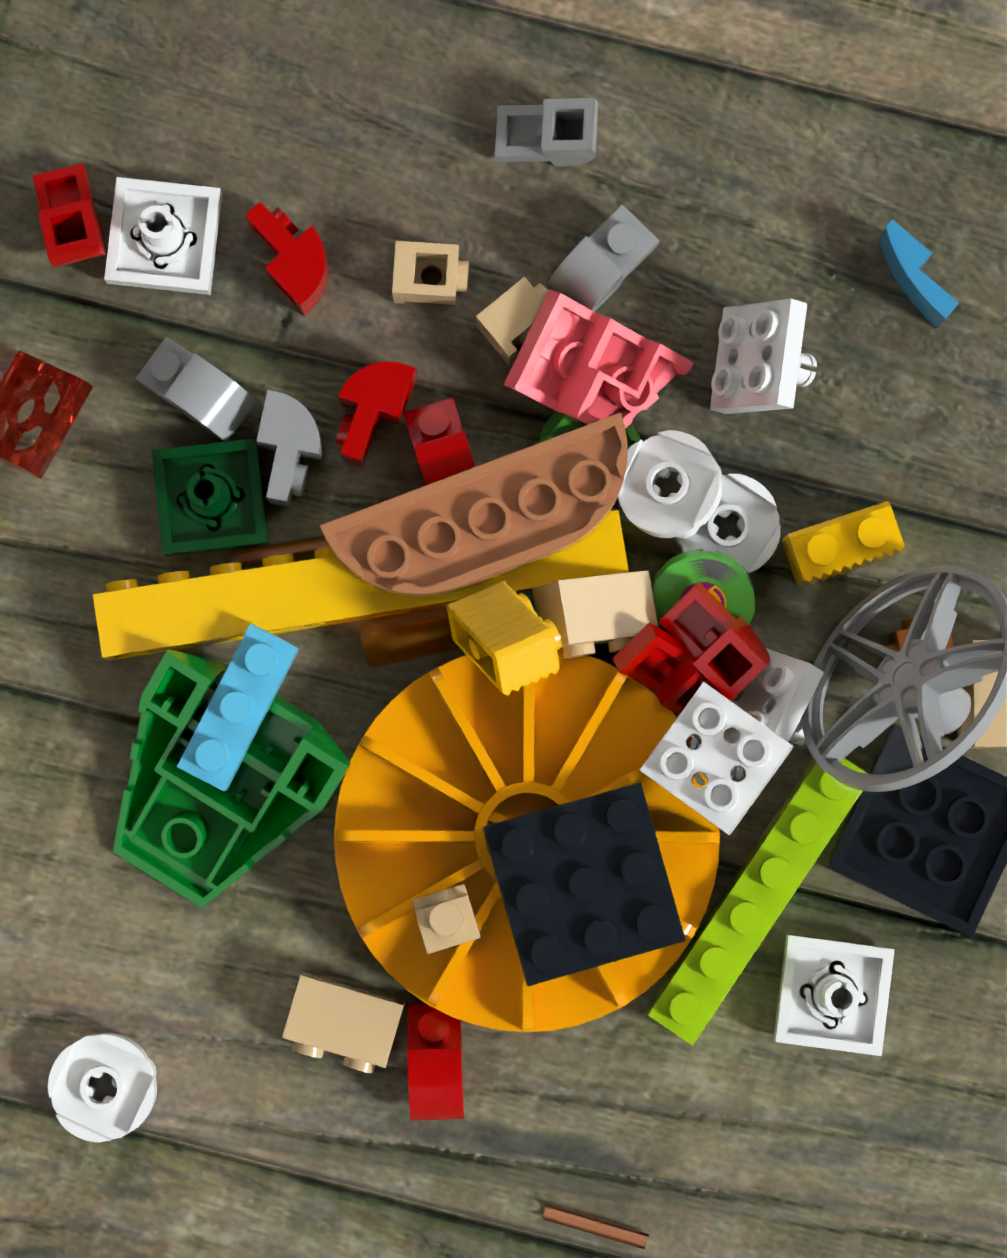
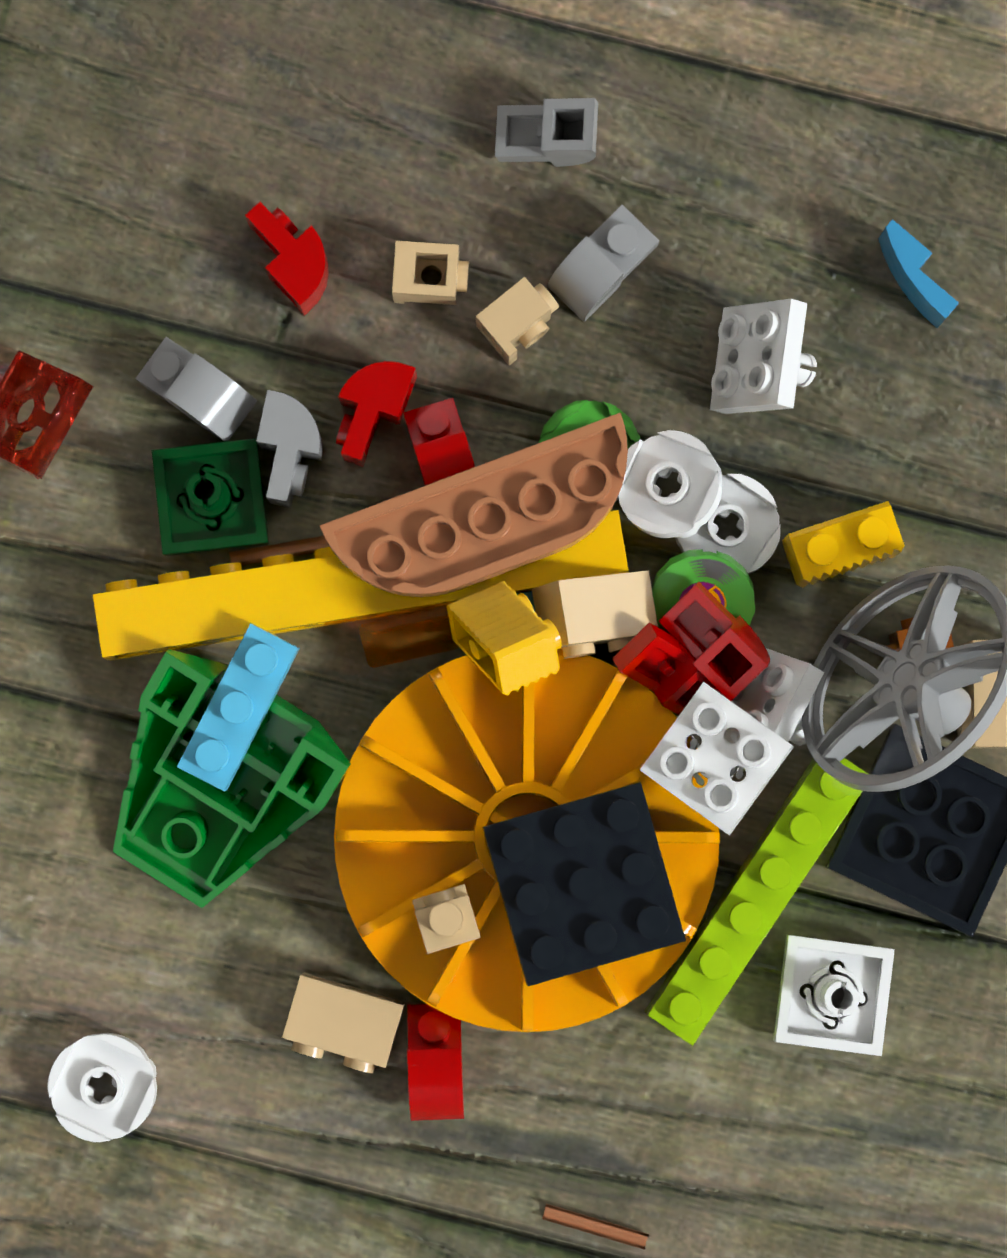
red brick [32,163,106,268] -> none
white plate [104,177,223,295] -> none
coral slope [504,289,694,428] -> none

